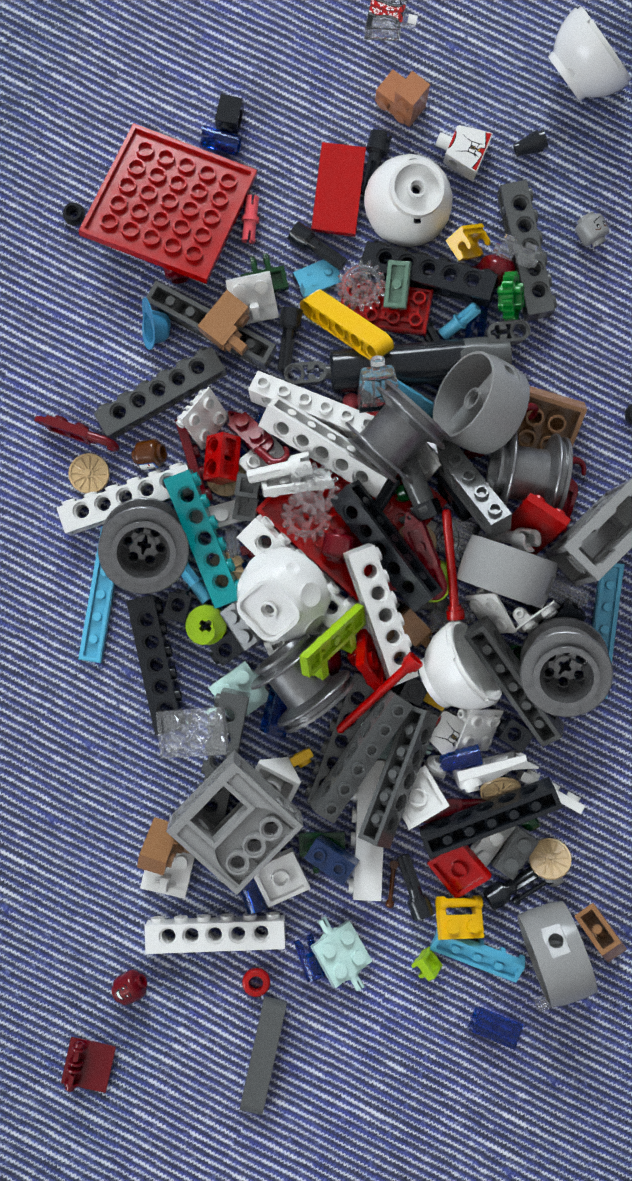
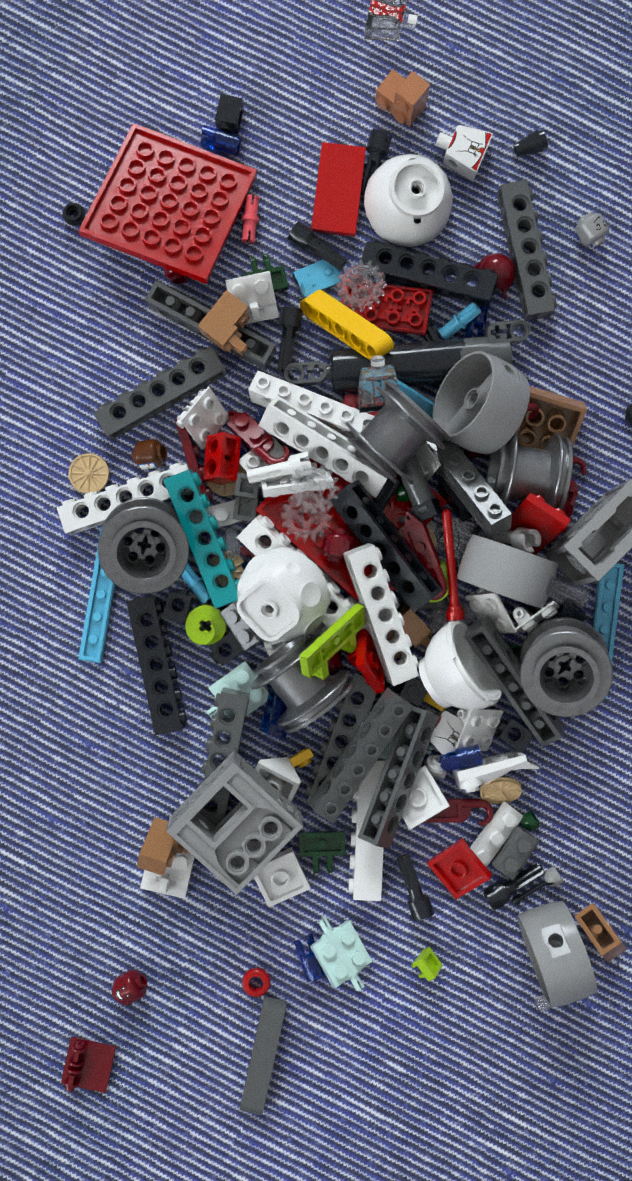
dark red plate [34,415,120,452] -> none
dark azure piece [142,297,171,350] -> none
white brick [145,912,286,954] -> none
clear plate [156,706,229,758] -> none
clear blue hinge [240,878,267,915] -> none
dark blue brick [304,834,360,885] -> none
red piece [336,652,423,733] -> none
sand green plate [383,260,412,310] -> none
reddish brown hinge [385,860,399,908] -> none
black brick [419,777,563,859] -> none
medium azure hinge [430,928,525,983] -> none
yellow plate [435,895,484,940] -> none
yellow hinge [445,223,491,261] -> none
clear blue hinge [467,1006,523,1050] -> none
clear hinge [493,233,542,269] -> none
green gear [497,271,525,321] -> none
white plate [516,769,585,814] -> none
tan wheel [529,838,572,880] -> none
white piece [548,6,631,101] -> none

